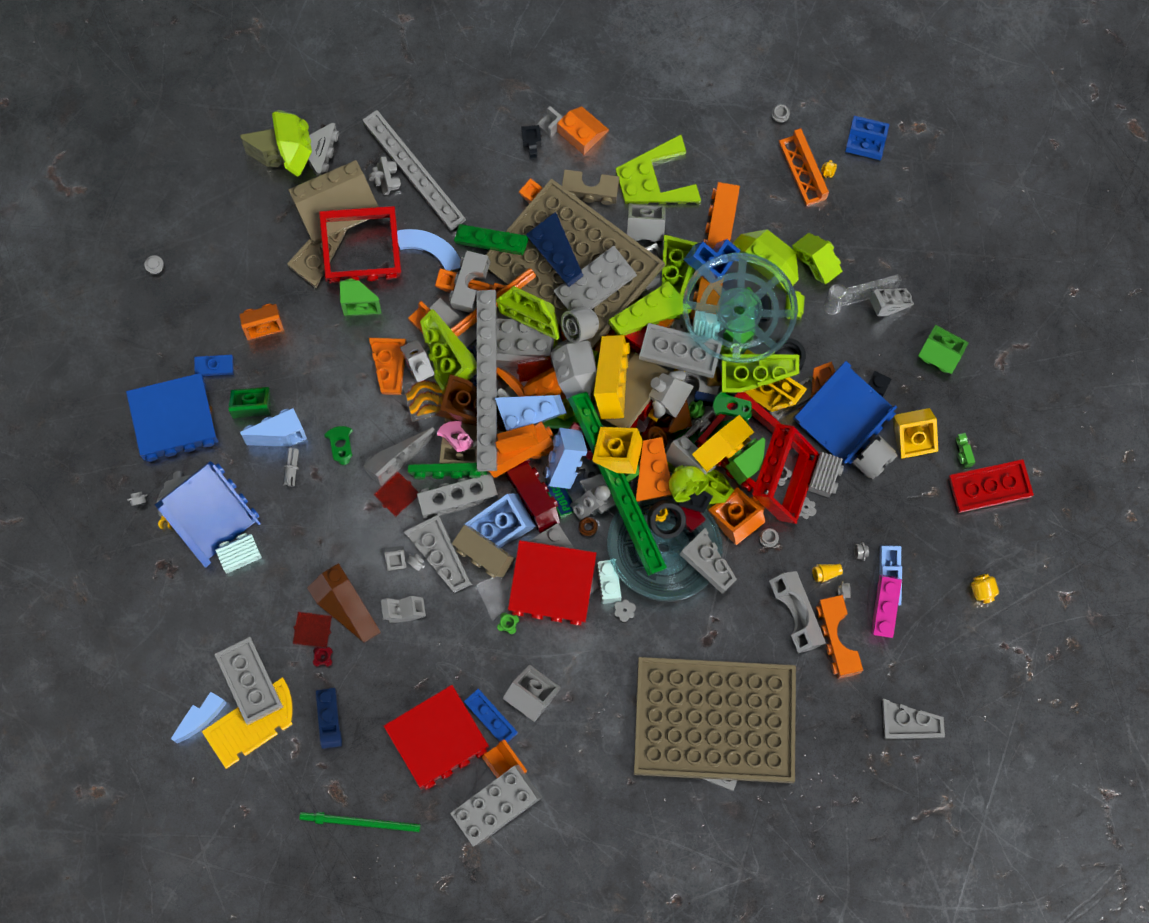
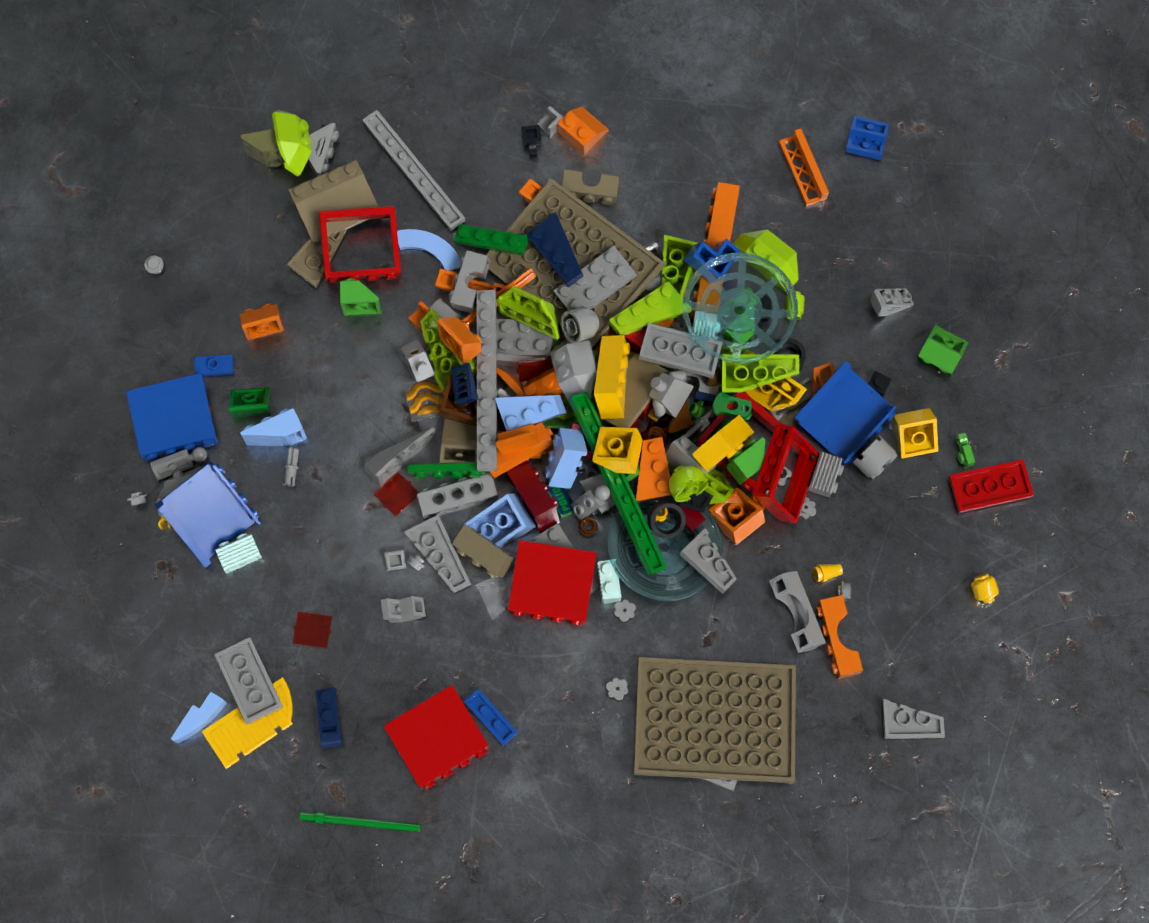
reddish brown wedge [307,563,381,643] -> none
dark red plate [313,647,333,667] -> none
green piece [324,426,353,465] -> none
light grey hips [368,157,401,195] -> none
orange wing [369,338,407,395] -> none
bright pink piece [437,421,473,452] -> none
light grey brick [450,765,542,847] -> none
orange panel [482,739,527,778] -> none
bright green plate [497,612,519,634] -> none
light grey slope [503,665,561,722] -> none
lime wing [615,135,701,204] -> none
light grey slope [627,203,666,242] -> none
light grey plate [759,528,779,548] -> none
light grey plate [772,104,790,123] -> none
lime brick [792,233,843,284] -> none
yellow plate [821,160,837,178] -> none
clear piece [824,274,902,315] -> none
light grey plate [854,542,869,561] -> none
dark pink brick [871,575,902,638] -> none
light blue slope [879,545,902,605] -> none
none -> light grey plate [150,447,207,481]
none -> orange slope [437,317,482,364]
none -> dark blue slope [452,363,479,405]
none -> light grey plant [606,678,628,701]

